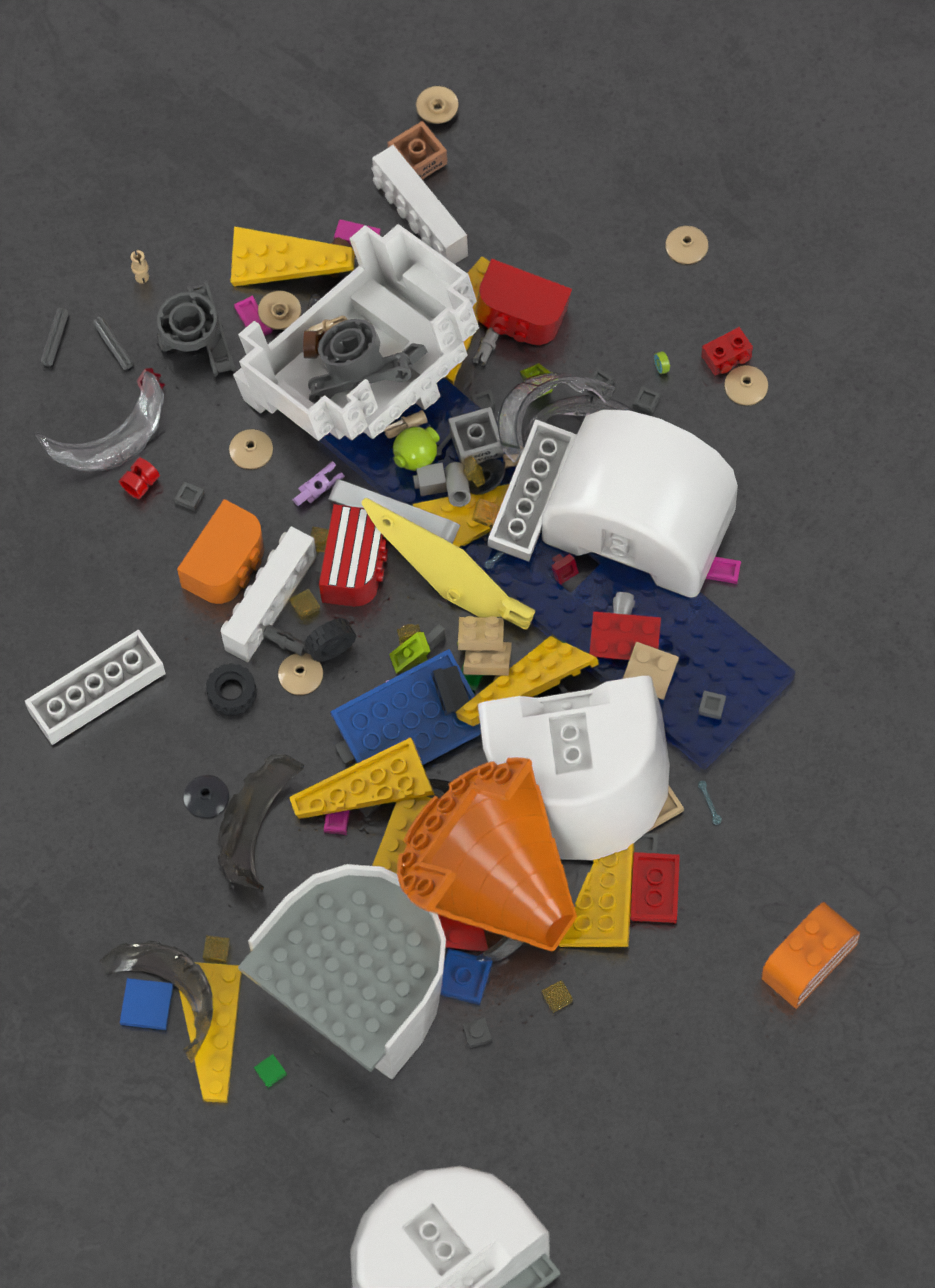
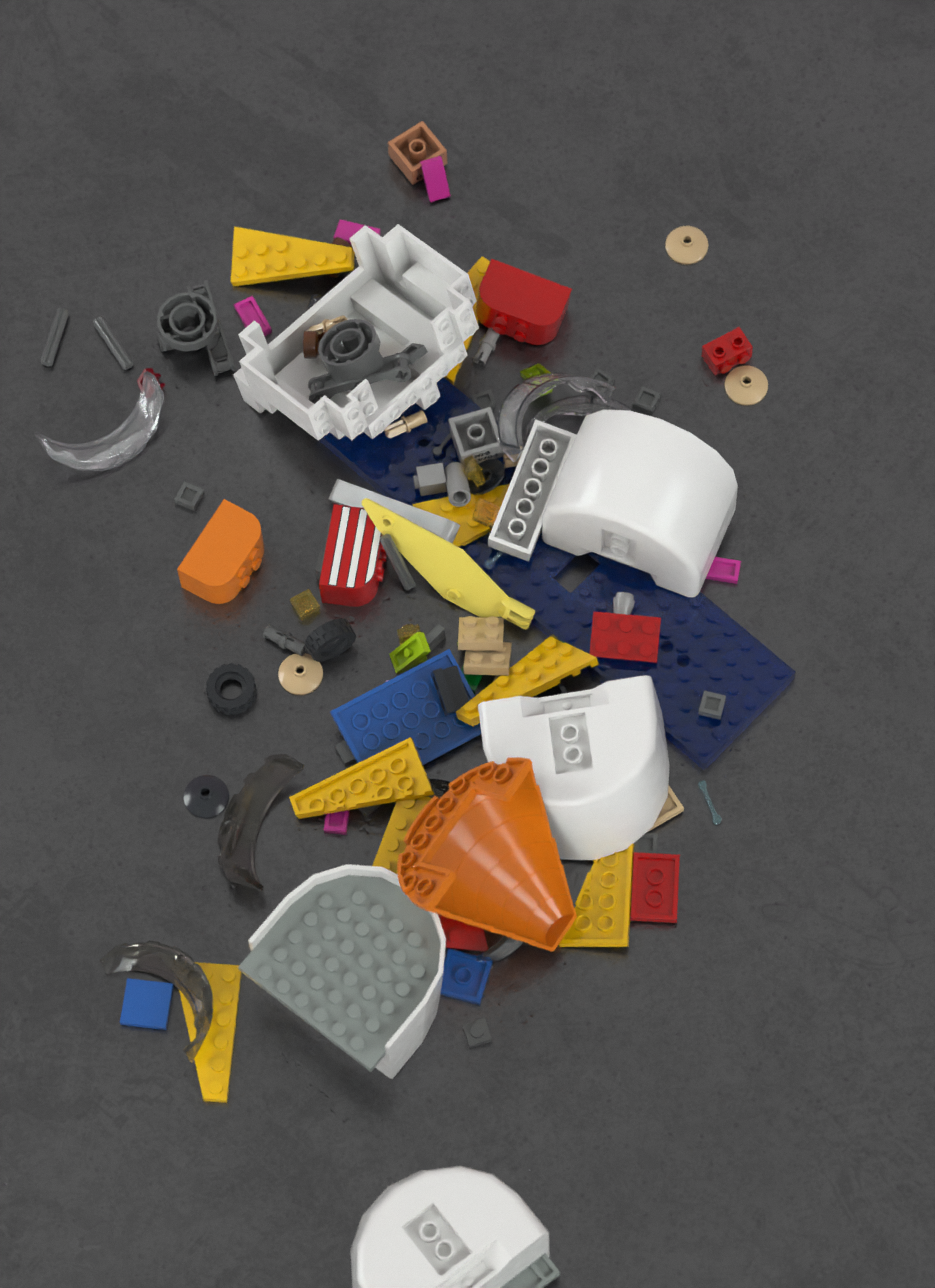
white brick [25,630,166,745] -> none
red wheel [119,457,160,499] -> none
tan pin [131,250,149,283] -> none
clear yellow plate [203,935,230,963] -> none
white brick [221,526,317,662] -> none
tan dish [229,429,273,470] -> none
green tile [254,1054,287,1088] -> none
tan dish [258,291,301,330] -> none
lavender hinge [292,461,345,506] -> none
clear yellow plate [310,527,329,552] -> none
white brick [372,145,468,264] -> none
lime brick [393,427,440,471] -> none
tan dish [416,86,458,124] -> none
clear yellow plate [541,980,573,1013] -> none
dark red tile [551,554,579,585] -> none
tan plate [623,642,679,700] -> none
lime tile [654,351,670,374] -> none
orange brick [761,902,860,1009] -> none
none -> dark grey axle [380,534,416,590]
none -> dark pink tile [420,156,451,202]

